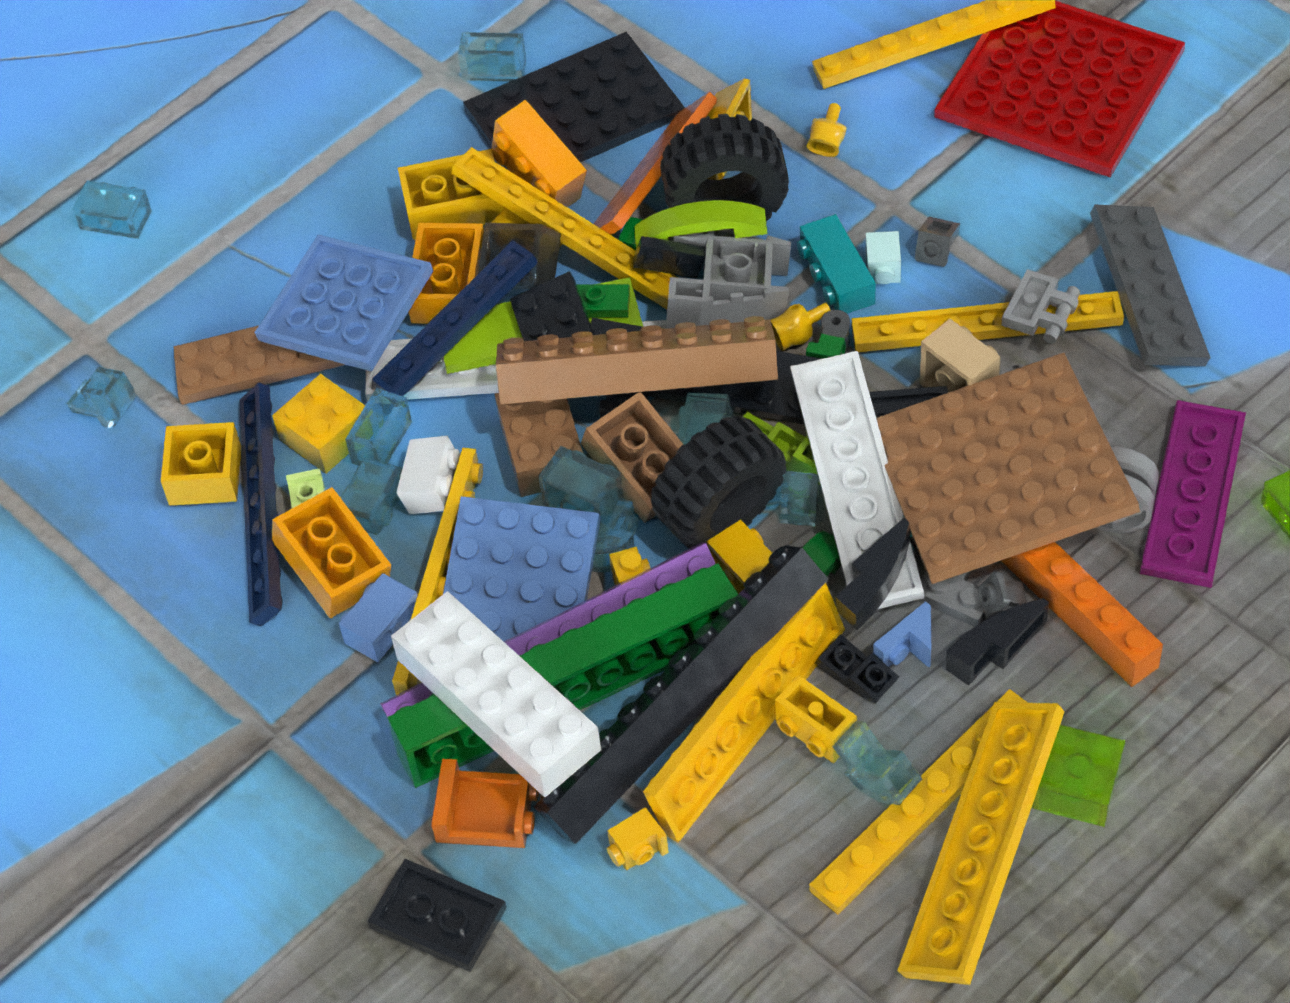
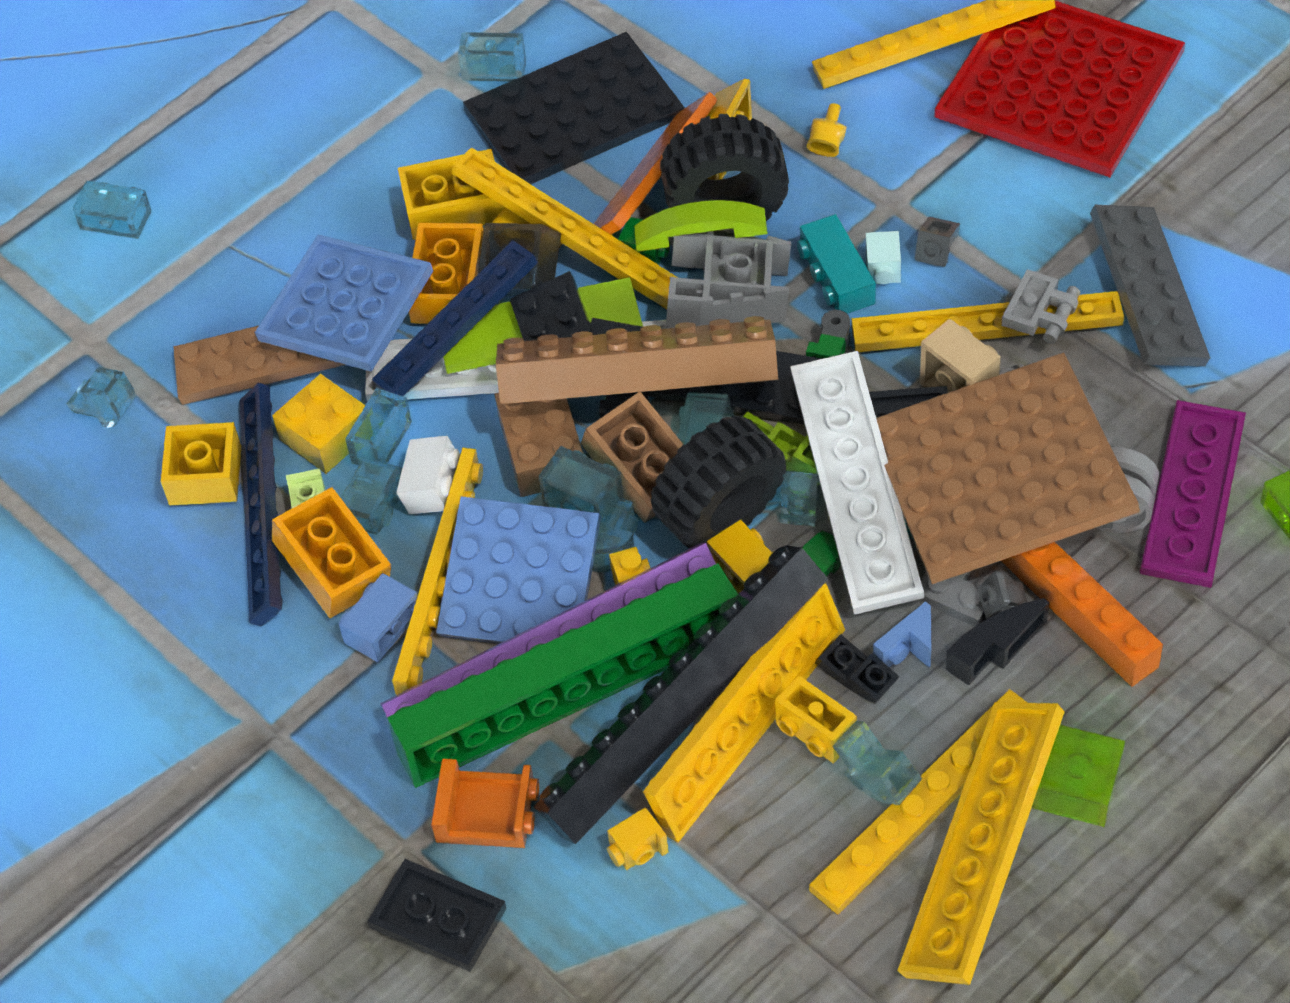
white brick [391,591,601,797] -> none
light orange brick [491,100,587,208] -> none
green plate [576,284,630,318] -> none
black plate [633,236,705,278] -> none
yellow piece [771,302,831,351] -> none
black slope [835,518,911,631] -> none

